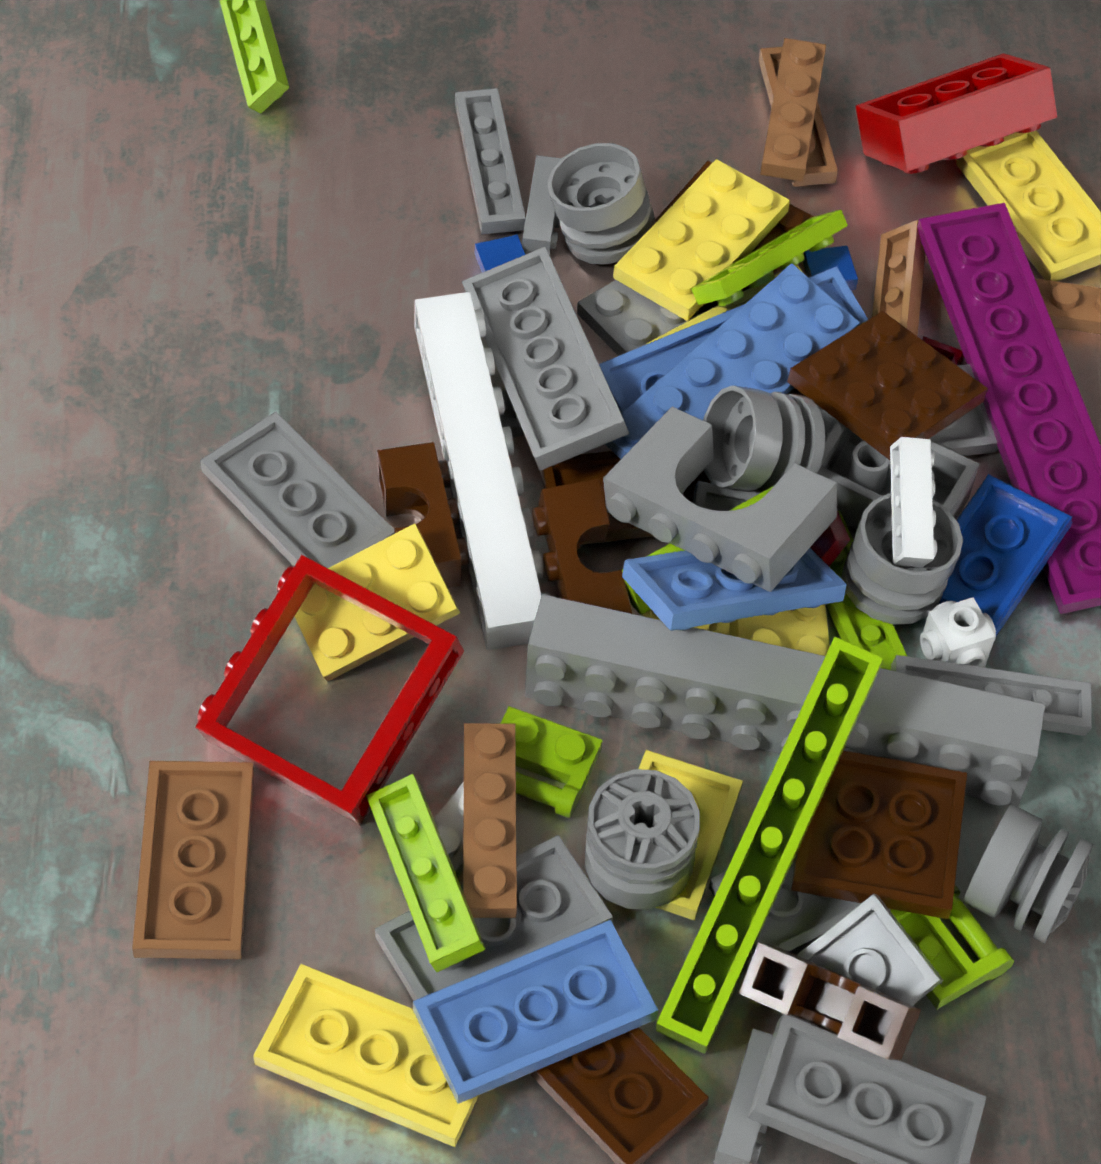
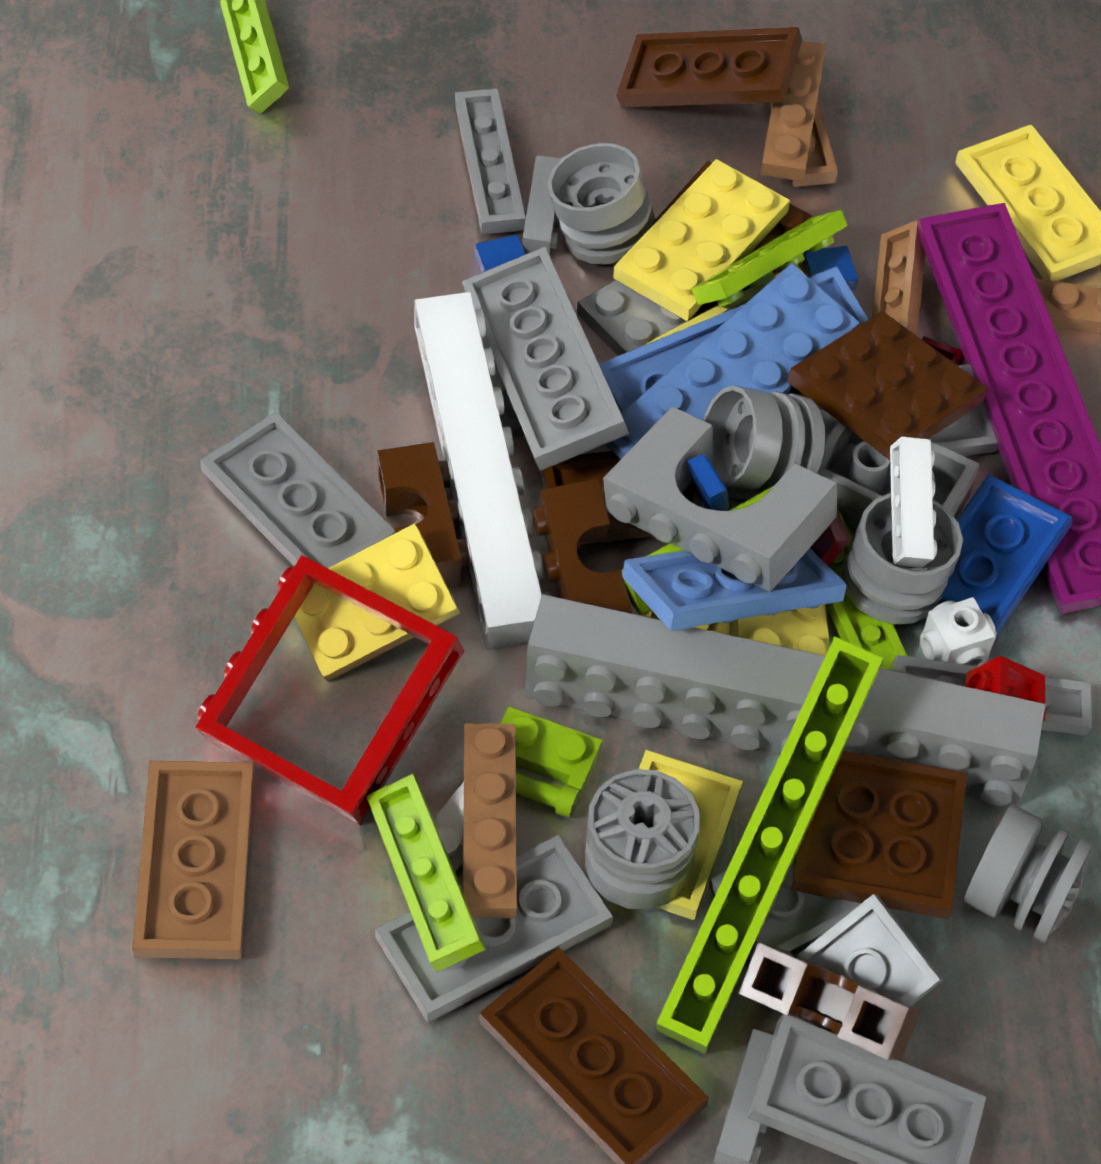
light yellow plate [253,964,479,1147] -> none
medium blue plate [413,920,659,1104] -> none
brick [855,53,1057,174] -> none
lime plate [890,884,1014,1010] -> none
none -> reddish brown plate [616,27,802,107]
none -> blue tile [688,454,730,511]
none -> red bracket [965,655,1045,721]

